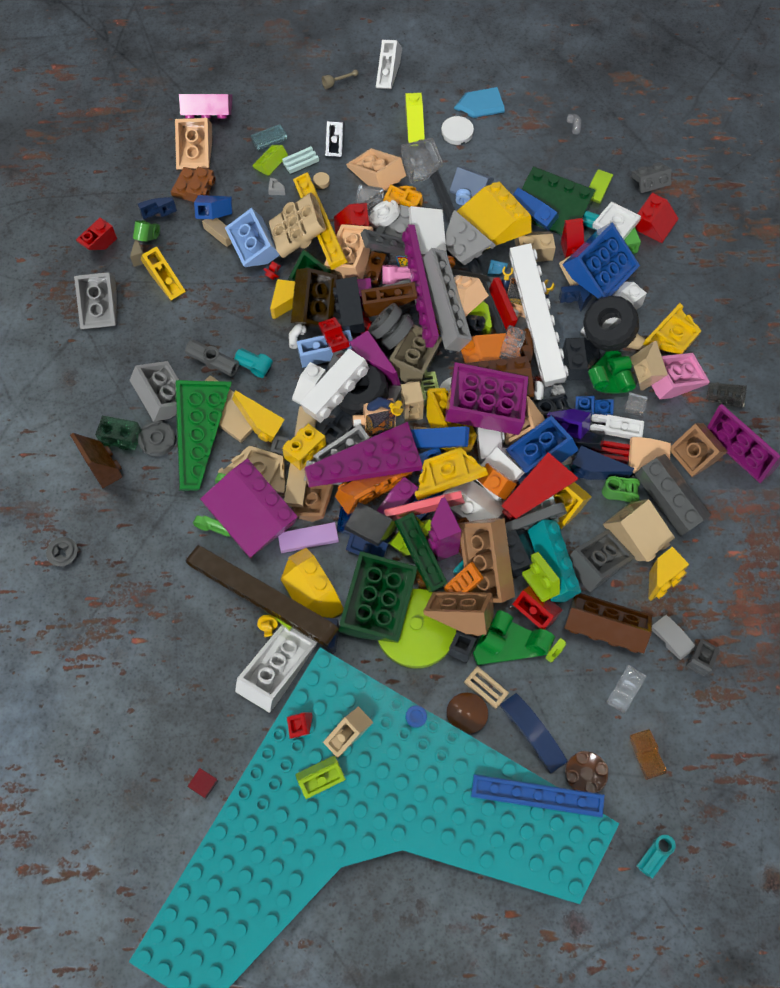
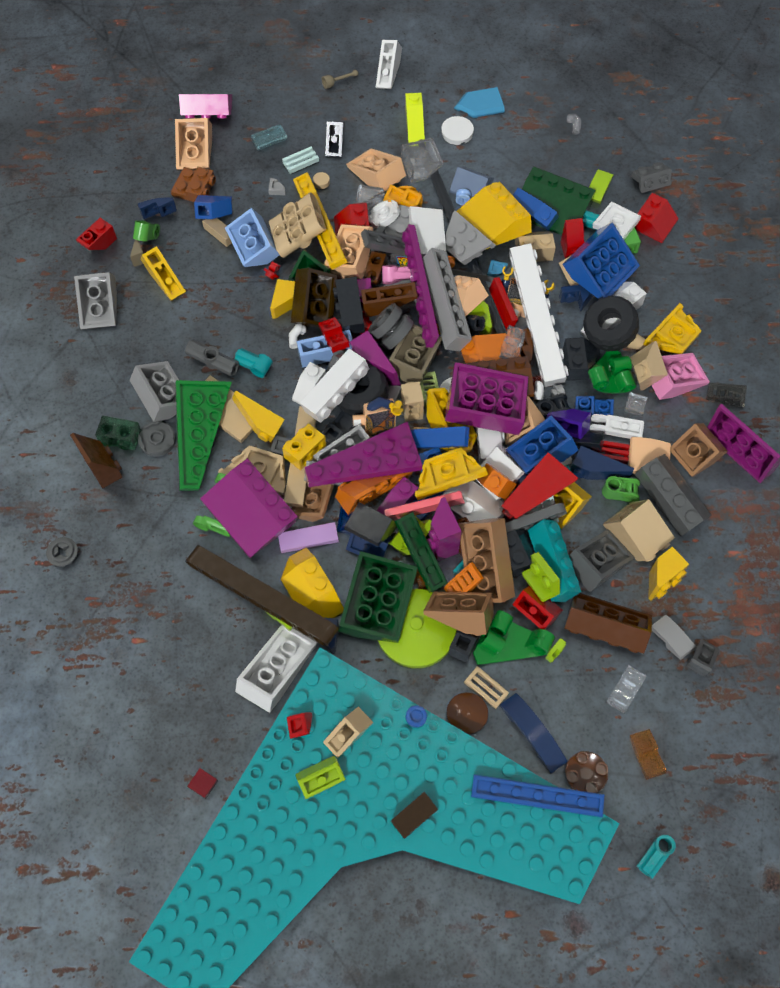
lime slope [253,145,288,176] -> none
yellow plate [257,615,278,637] -> none
none -> dark brown slope [390,791,438,839]

